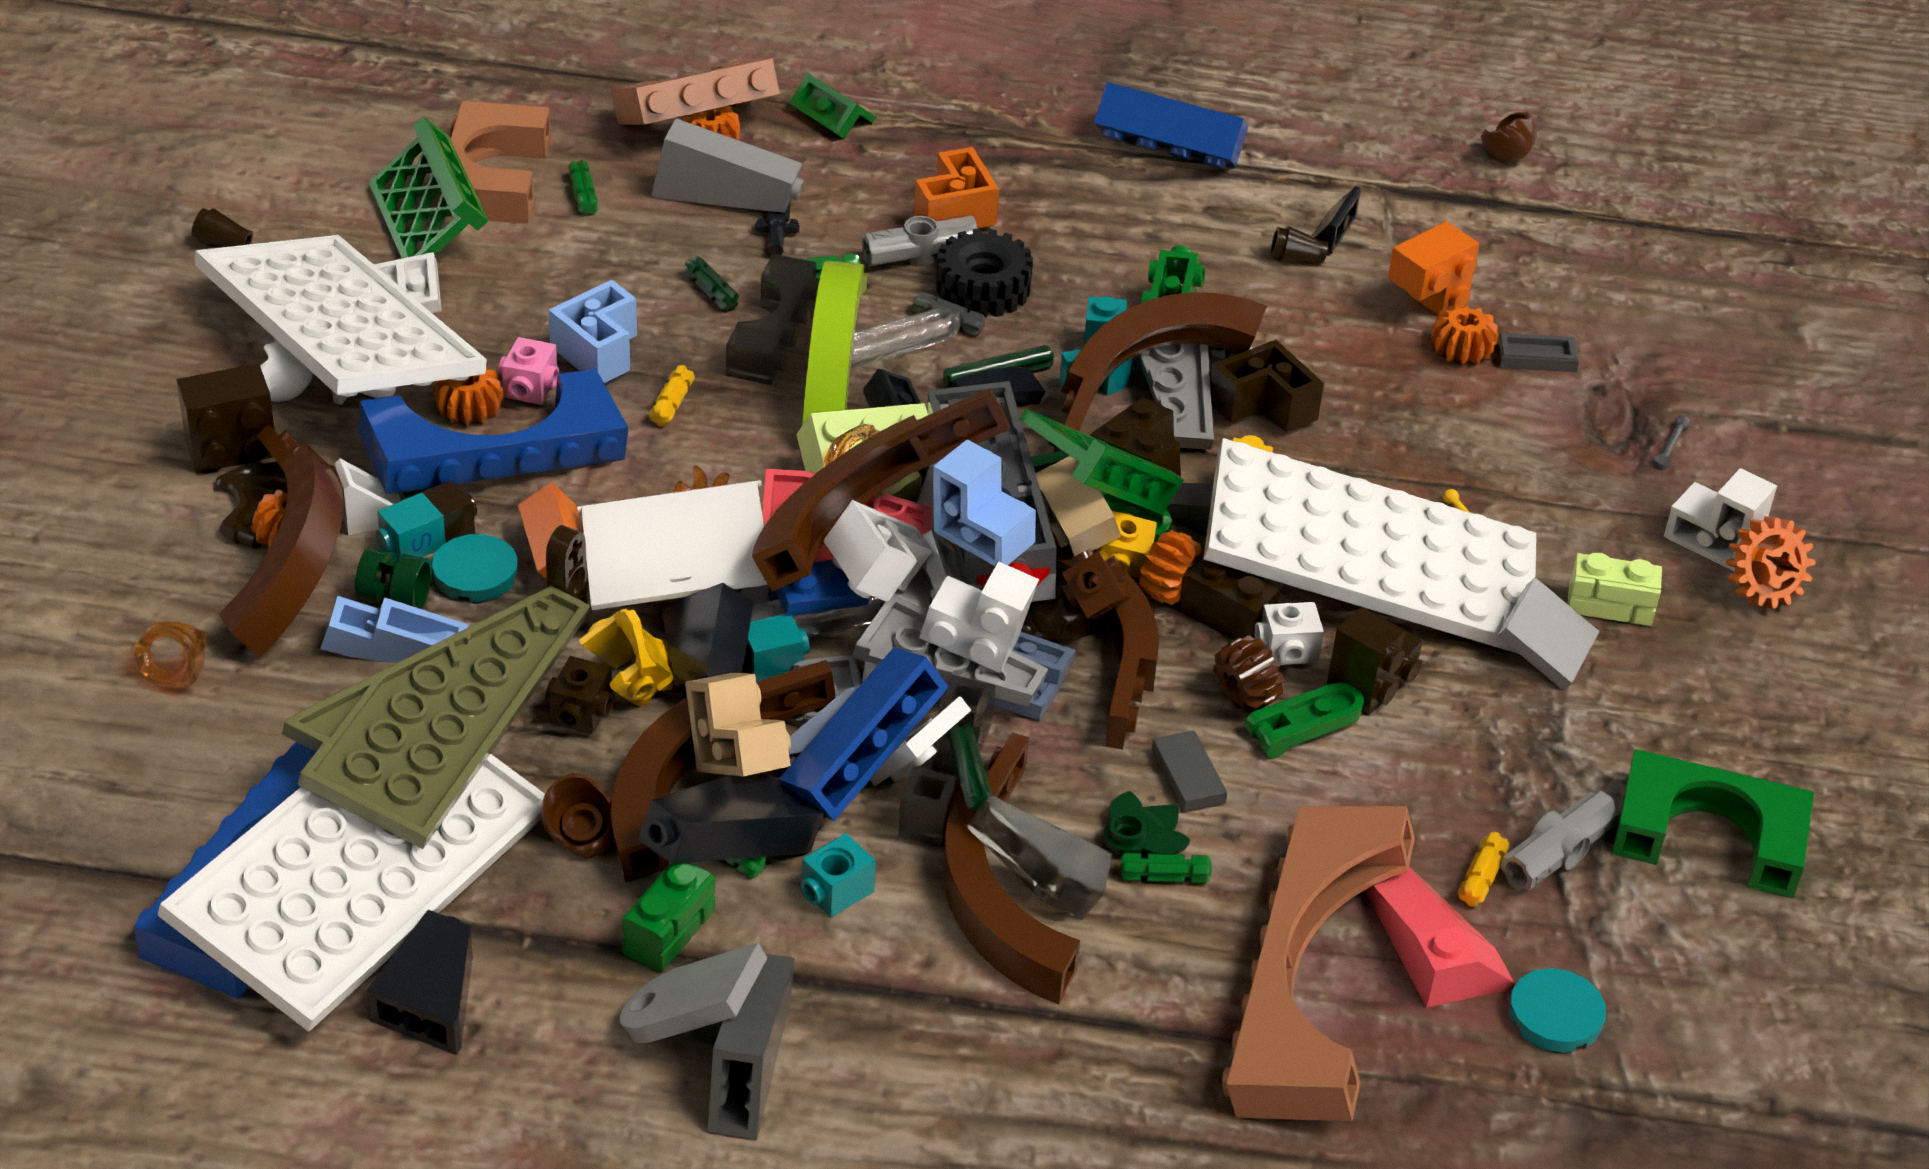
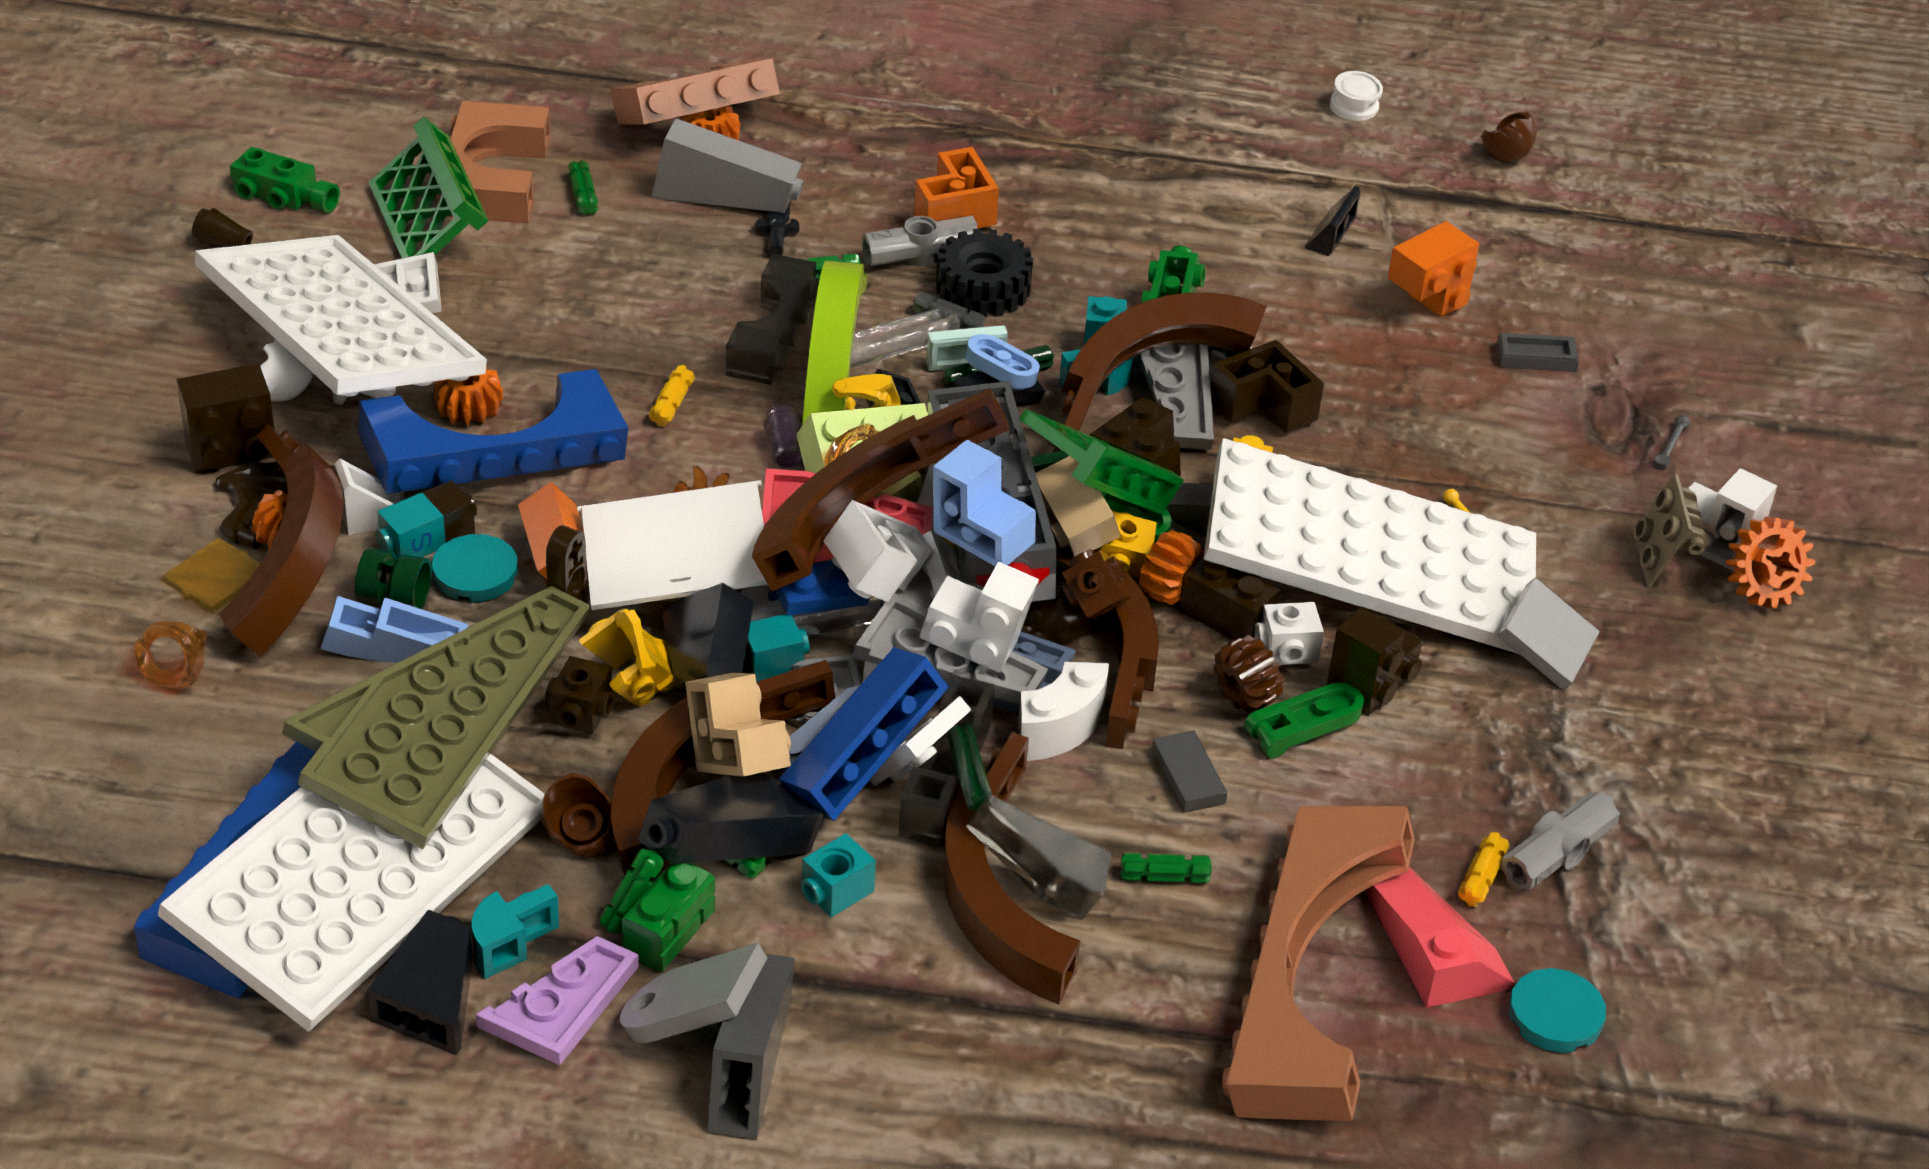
bright pink brick [498,337,559,405] -> none
light blue brick [549,280,637,383] -> none
dark green axle [685,256,739,311] -> none
green panel [789,73,877,139] -> none
blue brick [1094,82,1249,170] -> none
dark green plate [1104,791,1190,855] -> none
dark brown cone [1270,225,1328,264] -> none
orange gear [1431,304,1498,366] -> none
yellowish green brick [1567,553,1662,626] -> none
green arch [1612,749,1814,899] -> none
none -> clear yellow piece [162,538,260,614]
none -> green brick [230,147,340,213]
none -> teal brick [472,884,559,979]
none -> lavender wing [476,936,639,1066]
none -> green axle [599,849,664,933]
none -> cone [763,405,803,467]
none -> yellow helmet [832,374,901,410]
none -> light aqua tile [926,325,1008,371]
none -> light blue plate [965,334,1040,390]
none -> white brick [1018,662,1109,761]
none -> white wheel [1330,71,1383,121]
none -> dark tan hinge [1634,474,1708,588]

